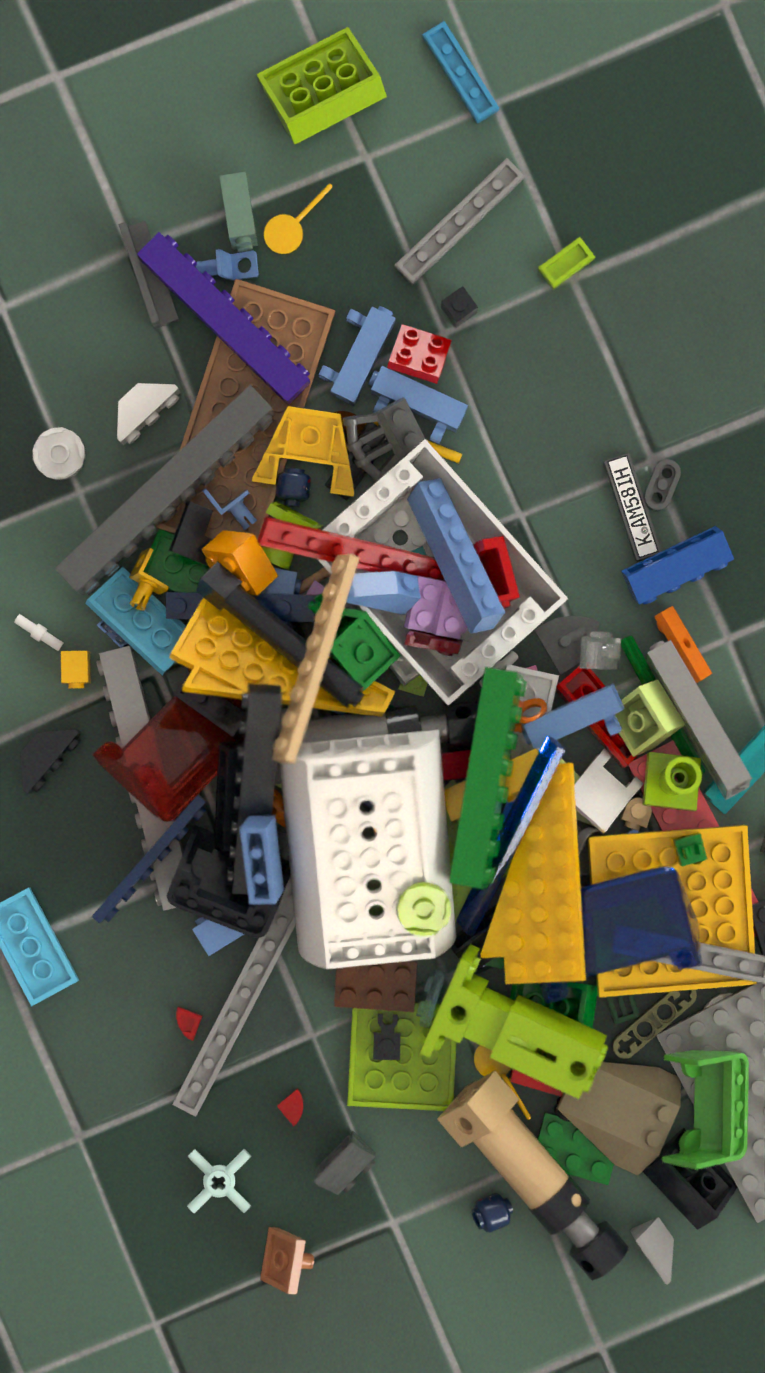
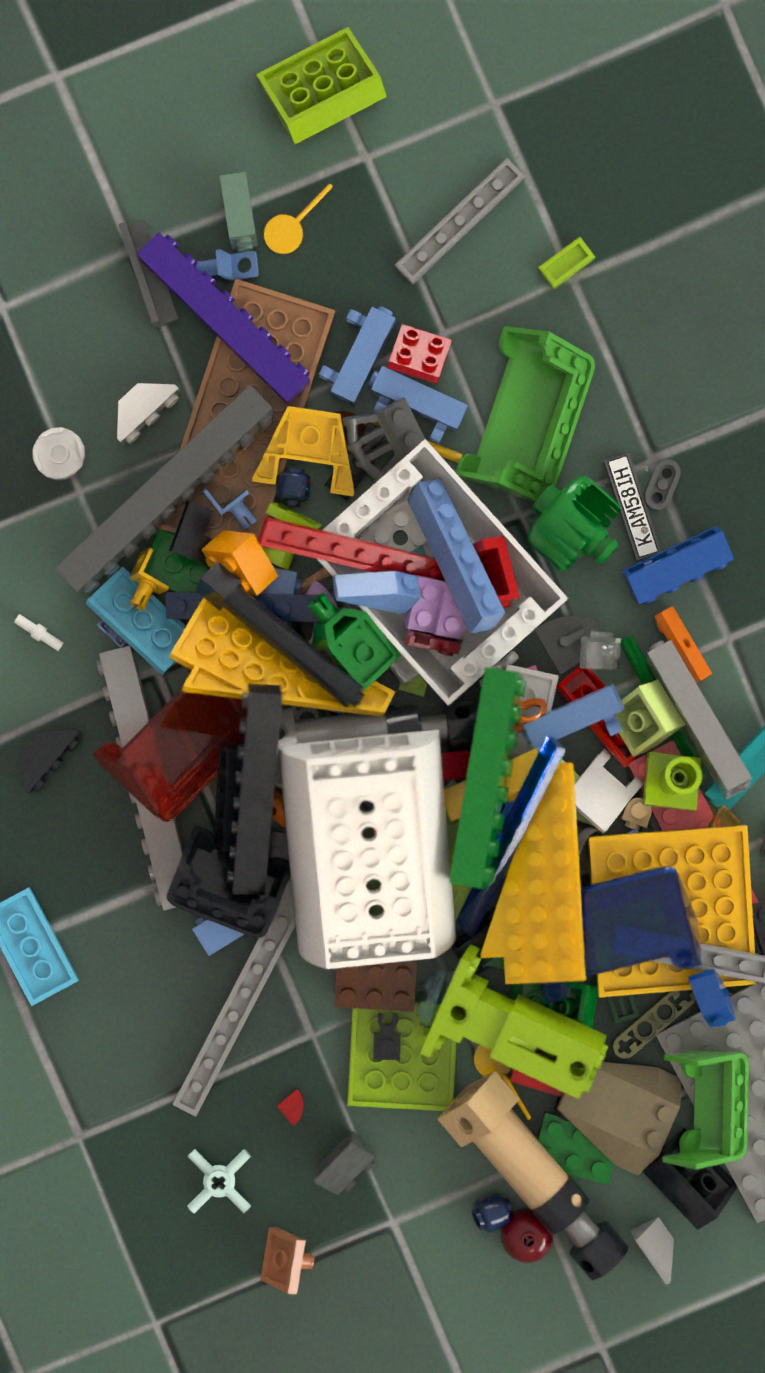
yellow brick [61,651,91,689] -> none
dark blue plate [91,795,207,924] -> none
black plate [173,673,246,739] -> none
red tile [176,1006,203,1041] -> none
medium blue brick [240,816,284,904] -> none
tan plate [272,554,360,764] -> none
tile [397,882,451,937] -> none
dark azure tile [422,21,499,124] -> none
black brick [441,286,478,328] -> none
green tile [673,833,707,867] -> none
none -> bright green windscreen [455,326,595,502]
none -> dark red cylinder [501,1208,553,1263]
none -> green piece [527,475,621,572]
none -> blue slope [688,969,736,1028]
none -> clear yellow tile [708,805,742,827]

